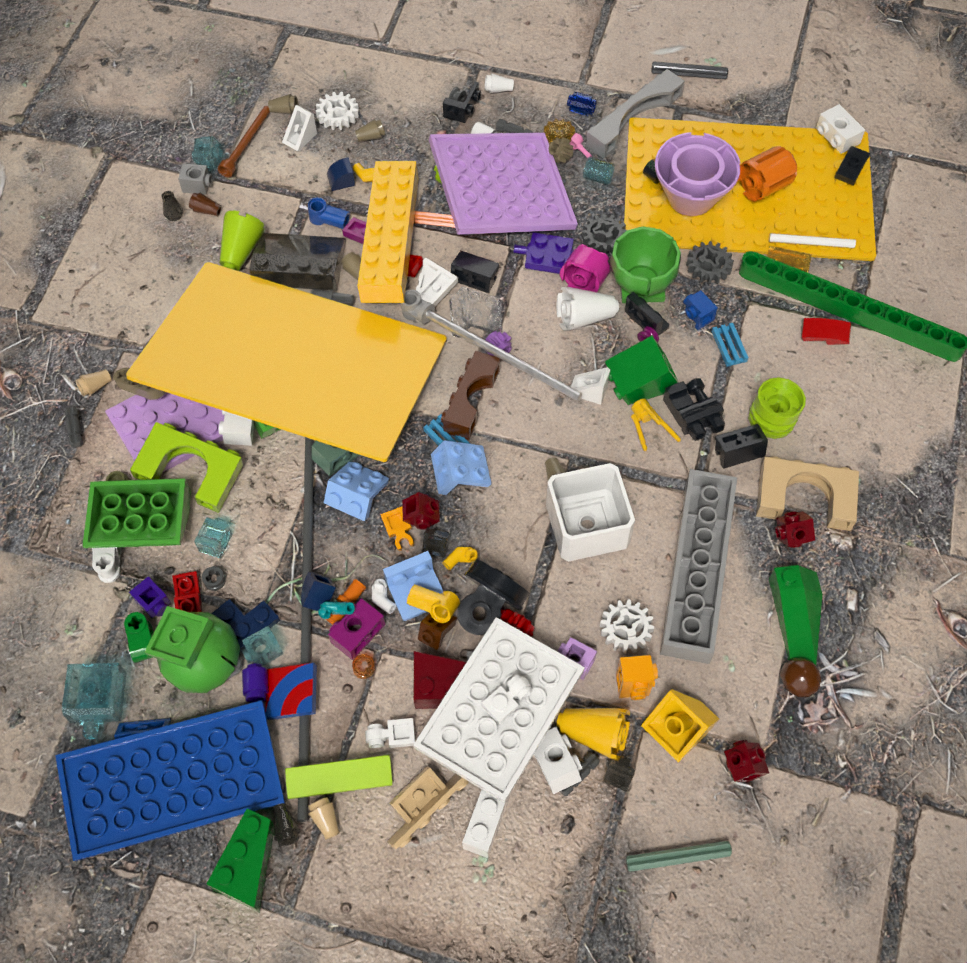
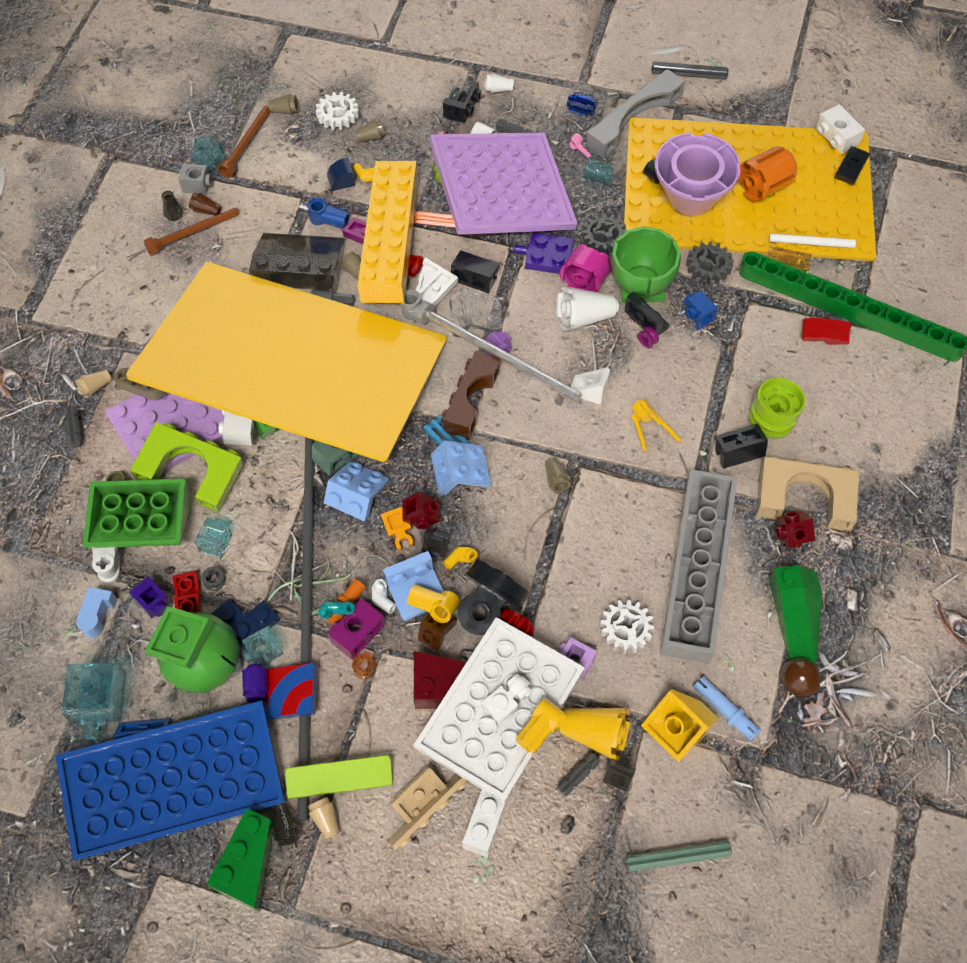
green piece [124,612,154,663] -> none
lime cone [219,210,265,271] -> none
white slope [282,105,317,151] -> none
dark blue brick [301,571,336,611] -> none
white plate [365,718,415,748] -> none
white brick [534,727,582,794] -> none
clear yellow gear [543,118,575,143] -> none
white plate [546,463,635,562] -> none
dark tan gear [548,137,573,163] -> none
green slope [605,335,679,405] -> none
light orange brick [616,655,658,700] -> none
black hips [663,378,725,441] -> none
dark azure tile [711,323,749,367] -> none
dark red brick [724,739,769,782] -> none
none -> light blue leg [76,587,117,638]
none -> dark orange piece [143,208,239,256]
none -> yellow piece [515,698,567,755]
none -> light blue pin [693,676,761,742]

